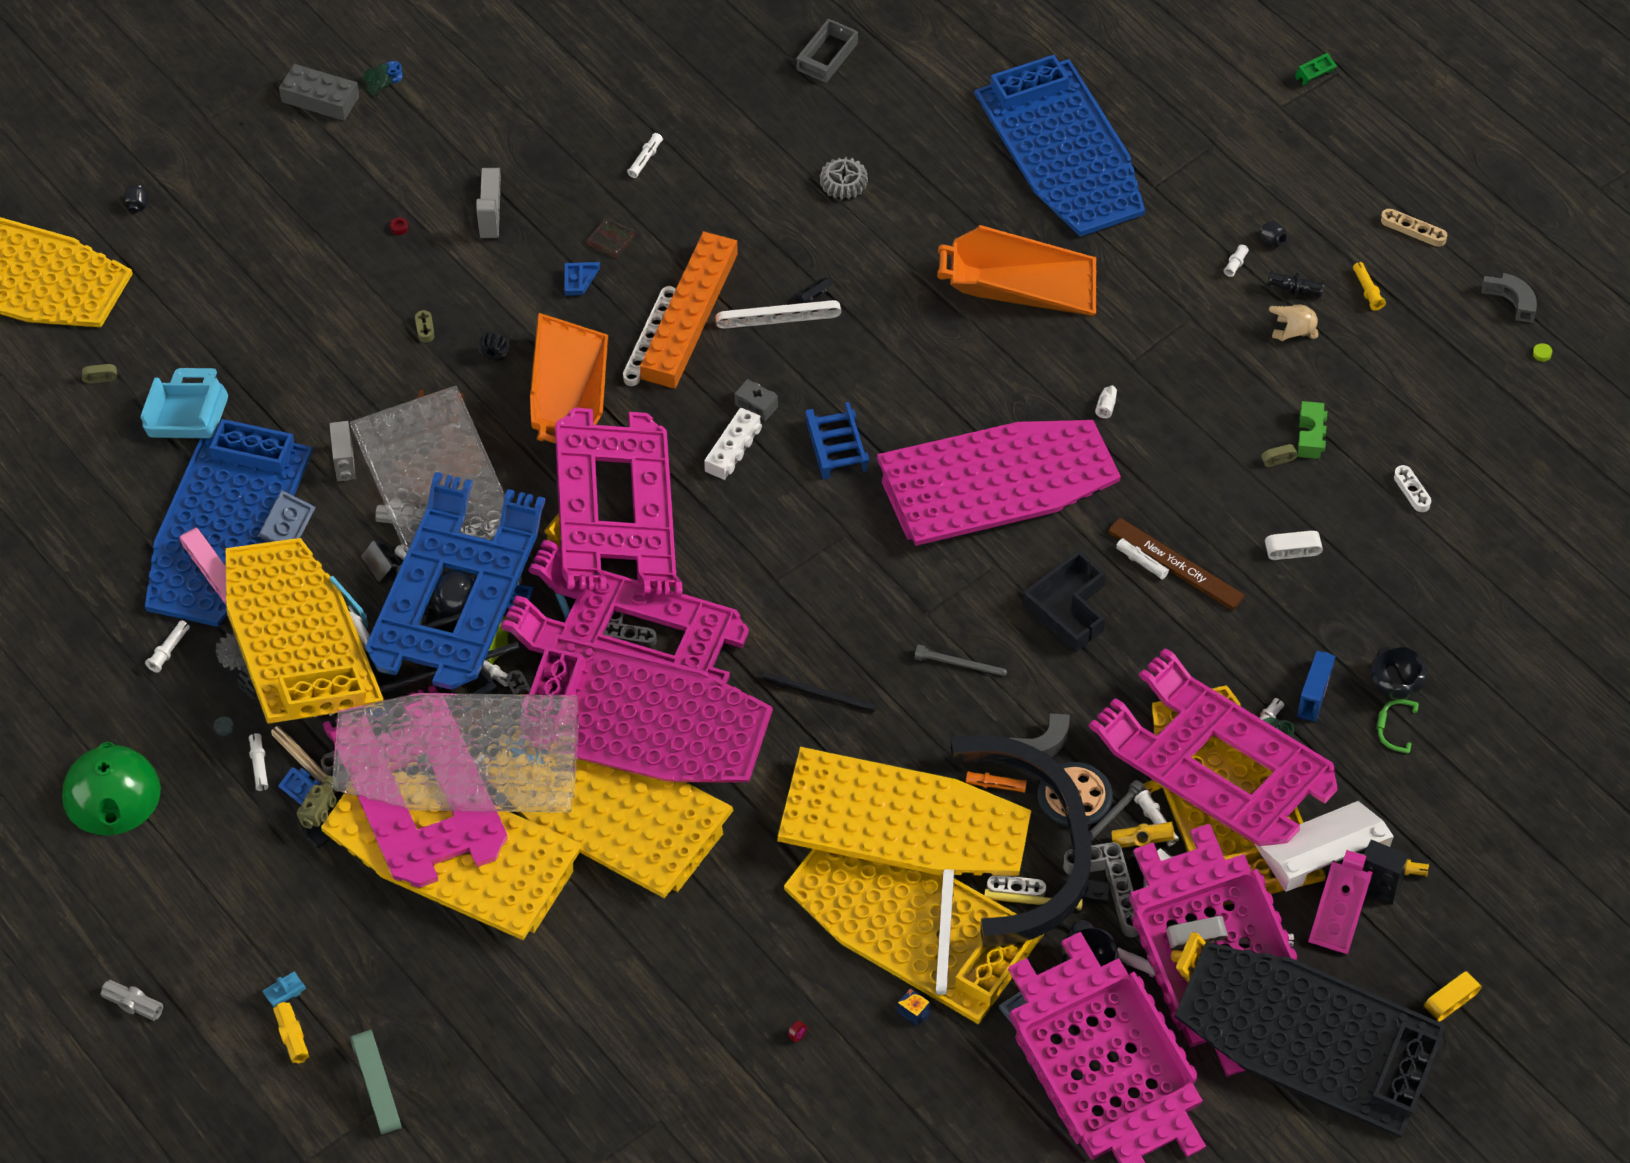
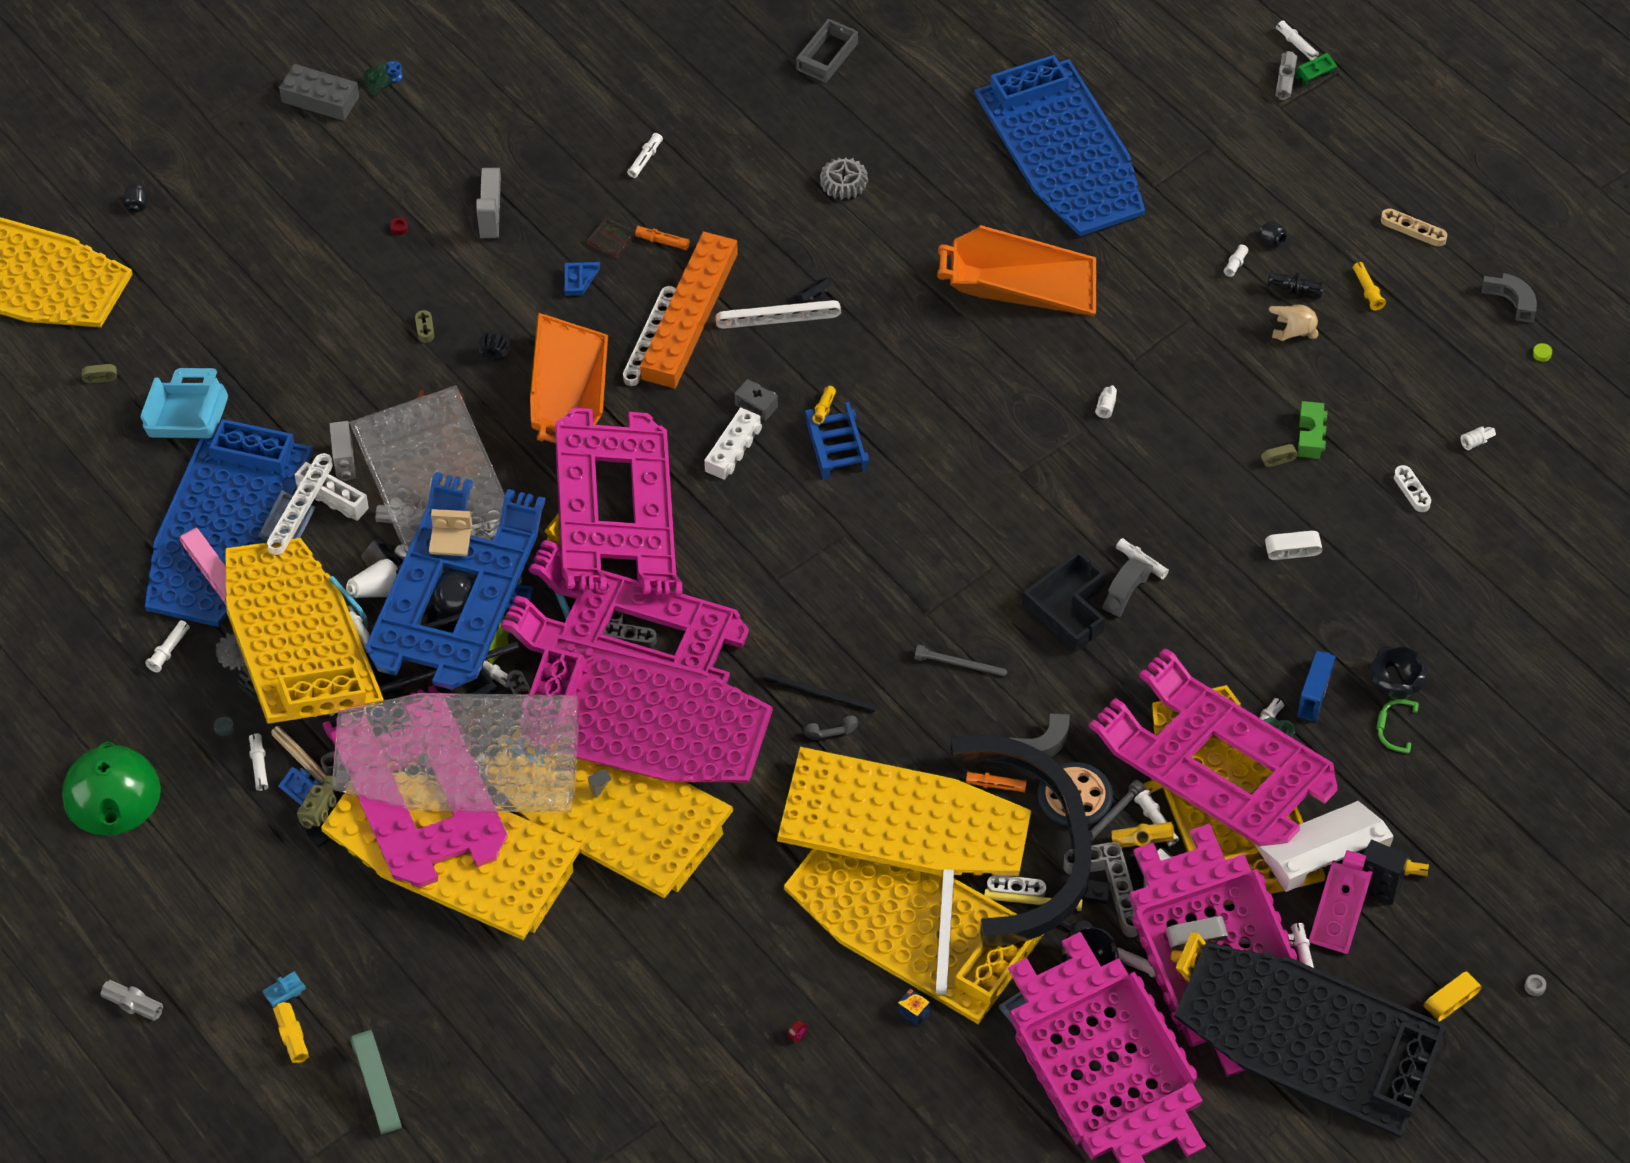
dark pink wing [877,420,1121,546] -> none
reddish brown tile [1108,518,1245,611] -> none
none -> white beam [267,453,333,555]
none -> white brick [295,462,369,521]
none -> white cone [346,559,398,598]
none -> tan bracket [429,509,472,556]
none -> dark grey slope [588,769,611,798]
none -> orange pin [635,226,690,250]
none -> dark grey bar [803,716,858,740]
none -> yellow pin [812,386,836,424]
none -> dark grey arch [1102,557,1153,617]
none -> light grey piece [1275,51,1297,100]
none -> white pin [1276,21,1319,61]
none -> white pin [1291,923,1314,968]
none -> white hinge [1460,427,1496,450]
none -> light grey tile [1525,975,1546,996]

